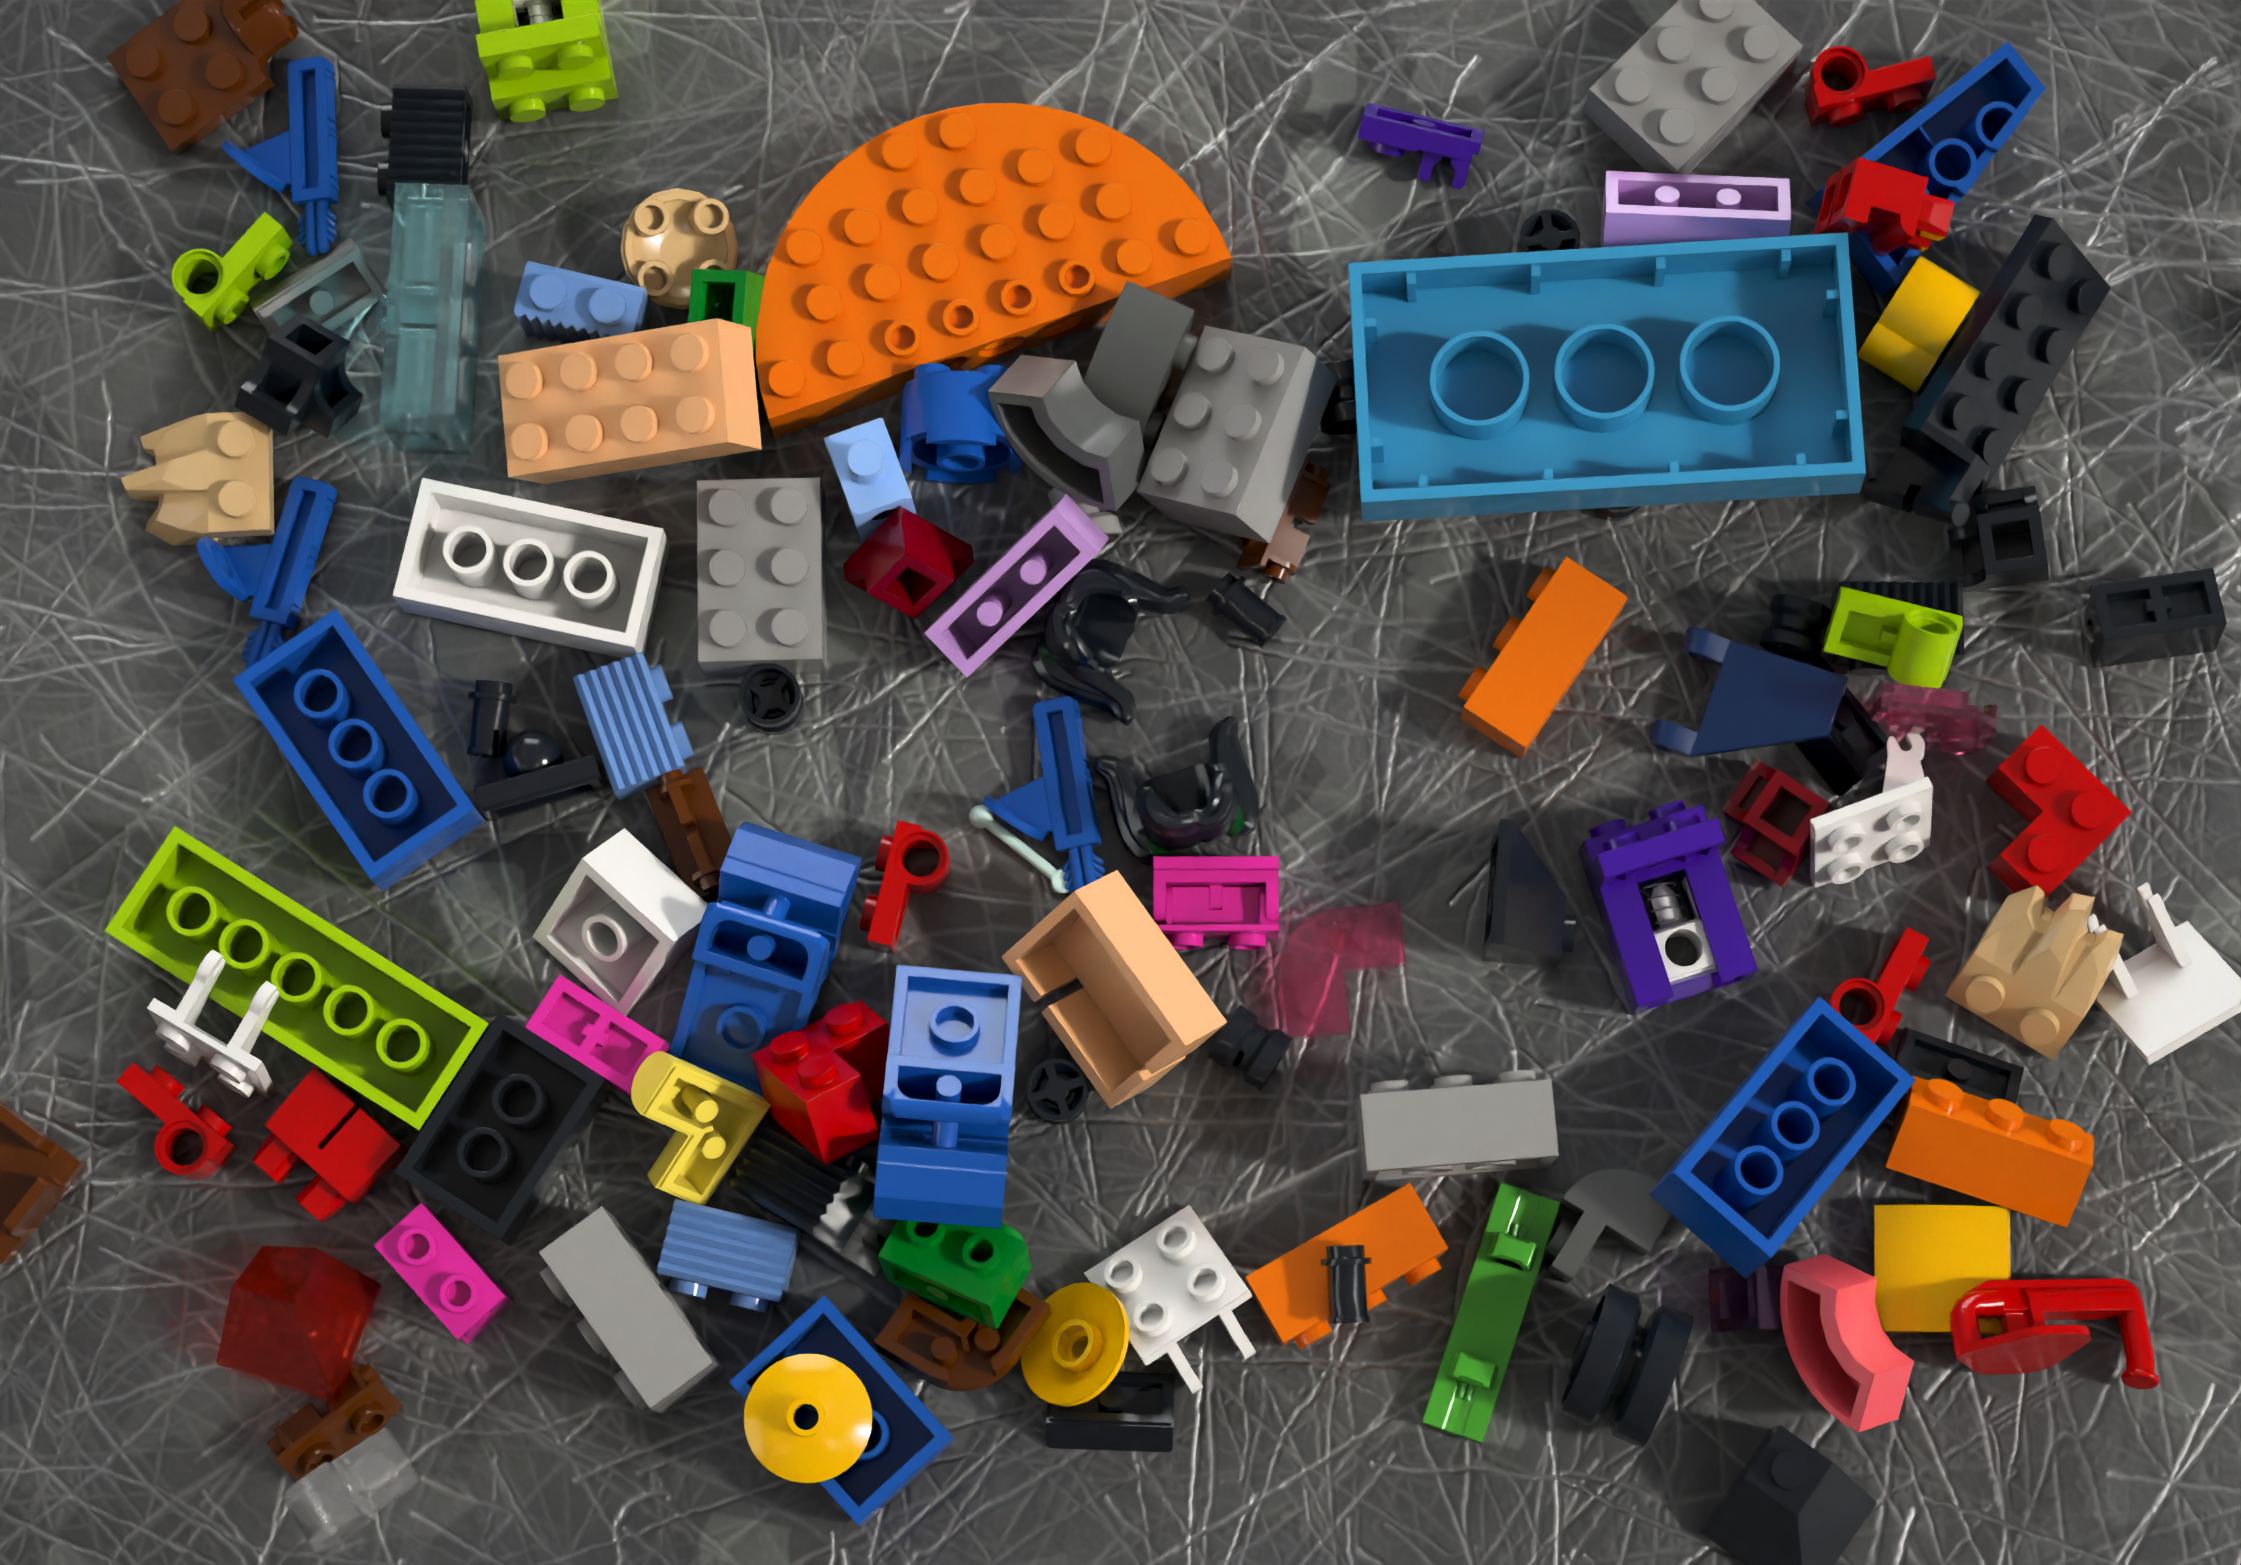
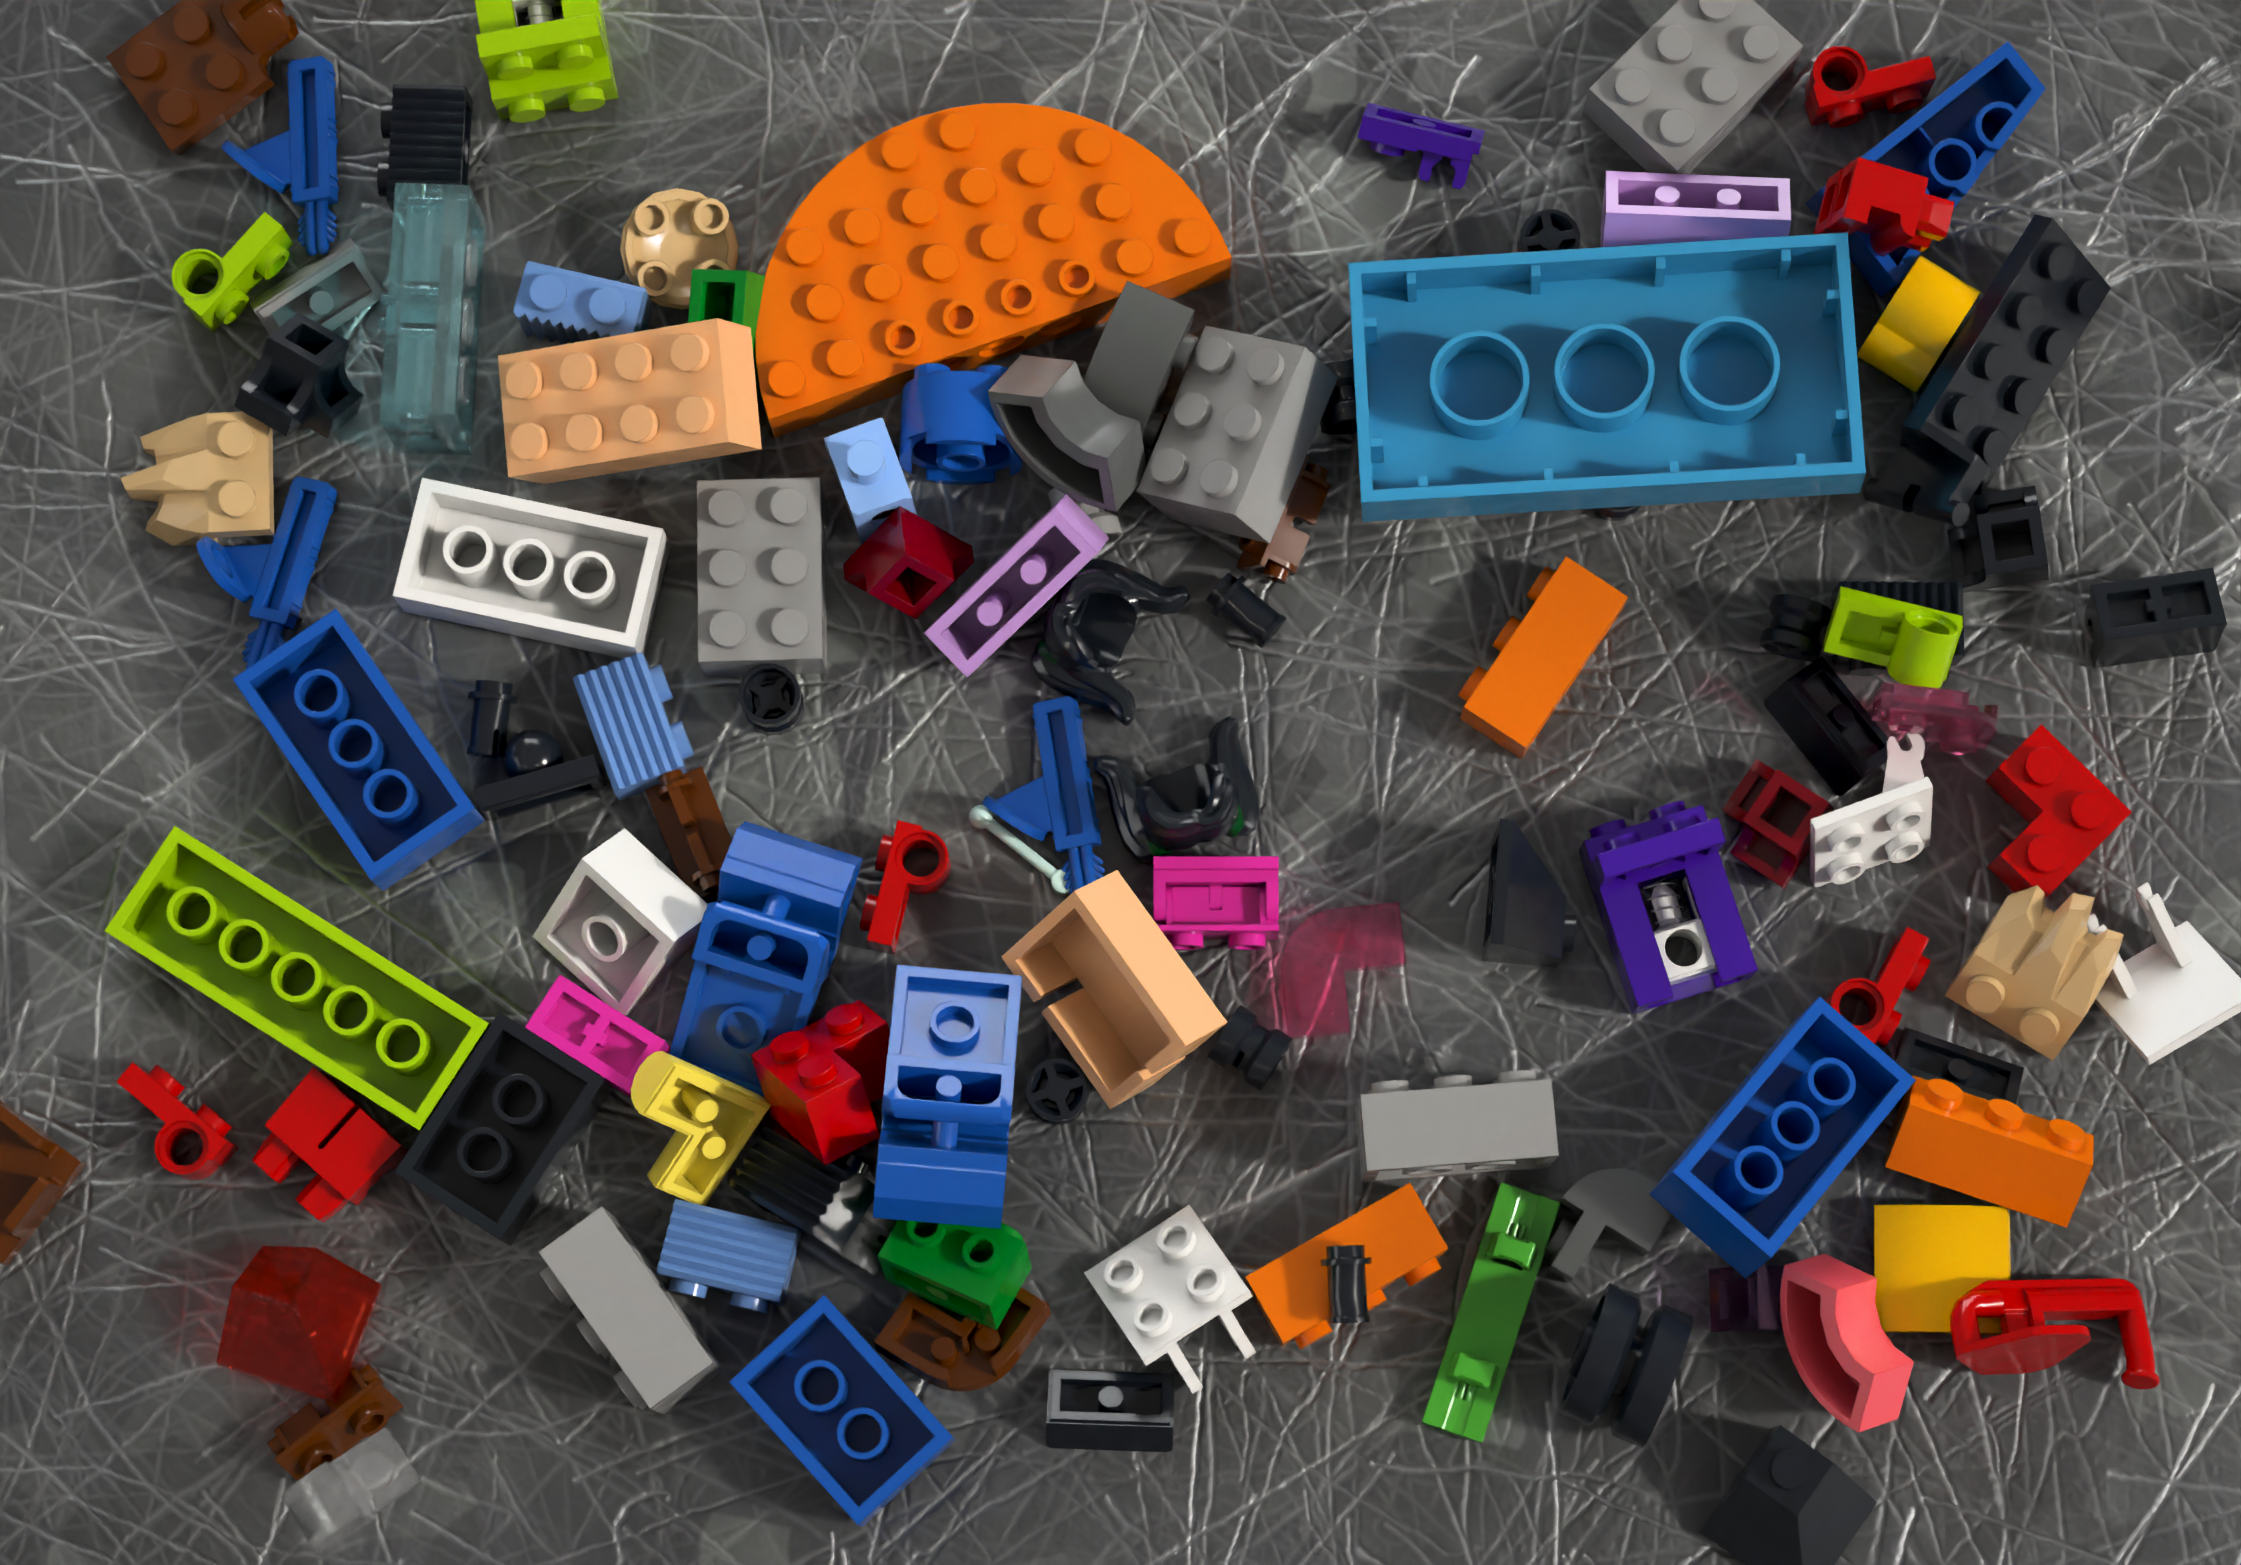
white plate [147,950,280,1100] -> none
dark pink hinge [374,1203,515,1344] -> none
yellow dish [744,1354,873,1483] -> none
yellow dish [1021,1282,1129,1407] -> none
dark blue flag [1650,626,1849,758] -> none

